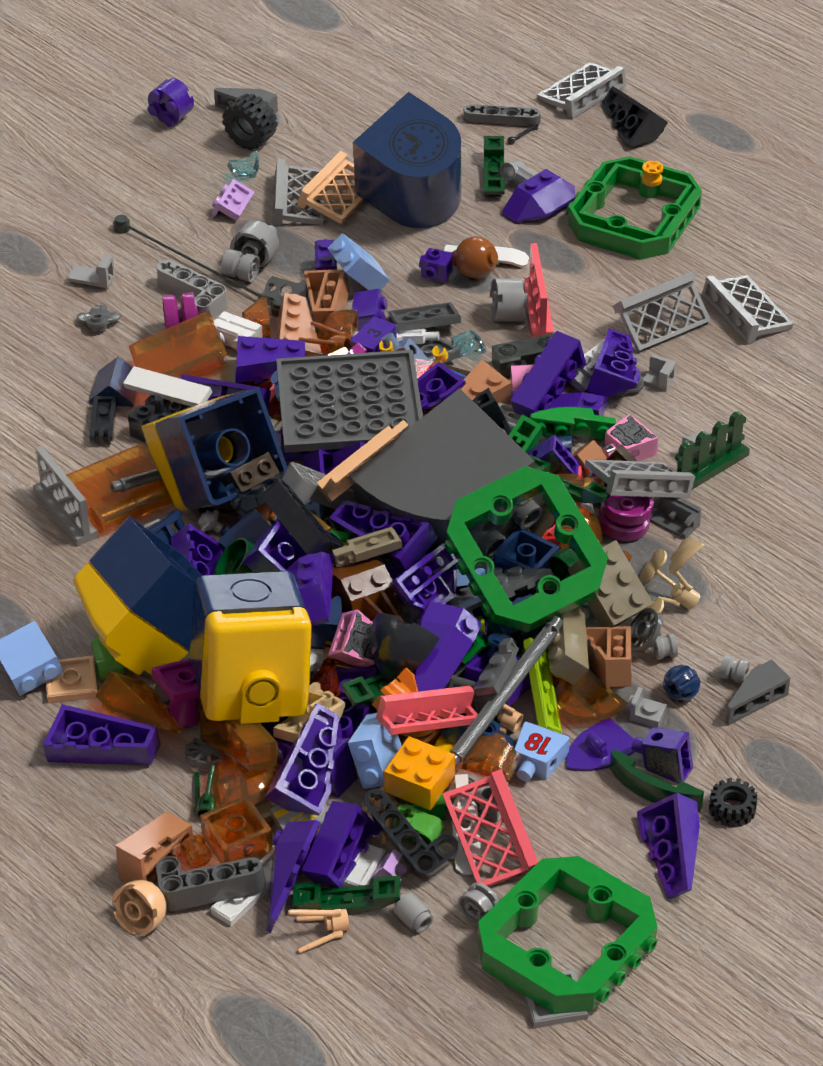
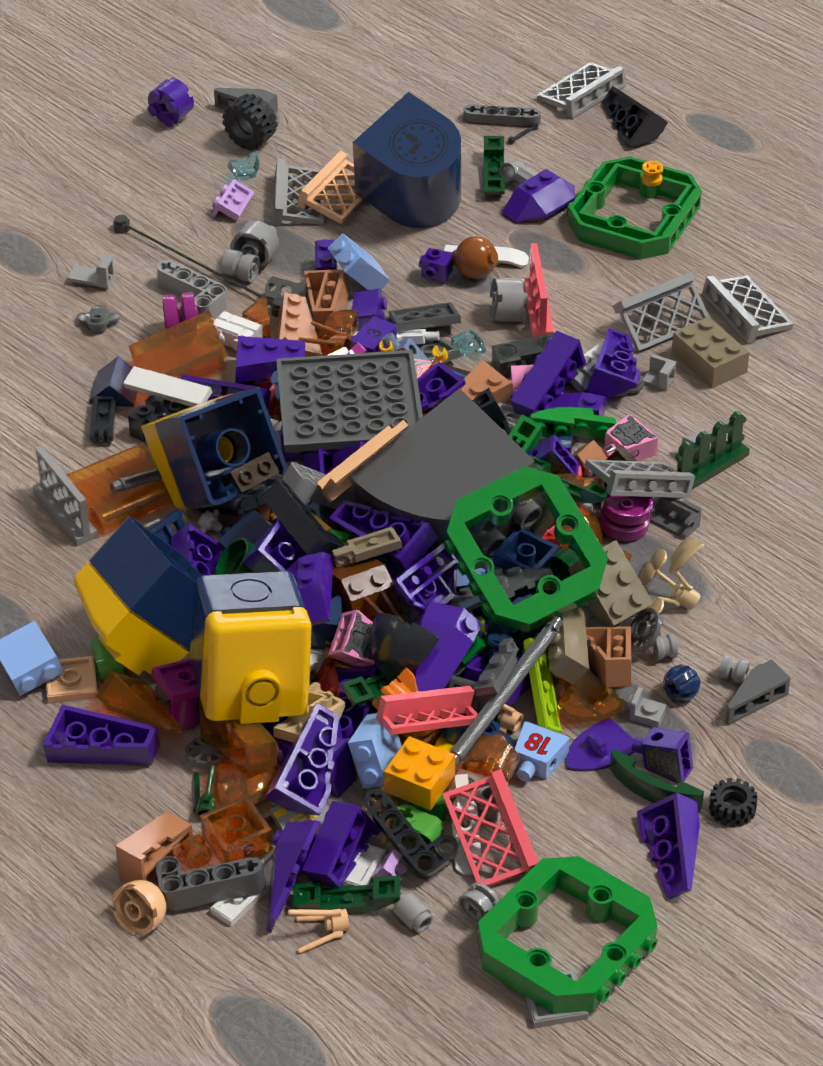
none -> dark tan brick [672,317,749,388]

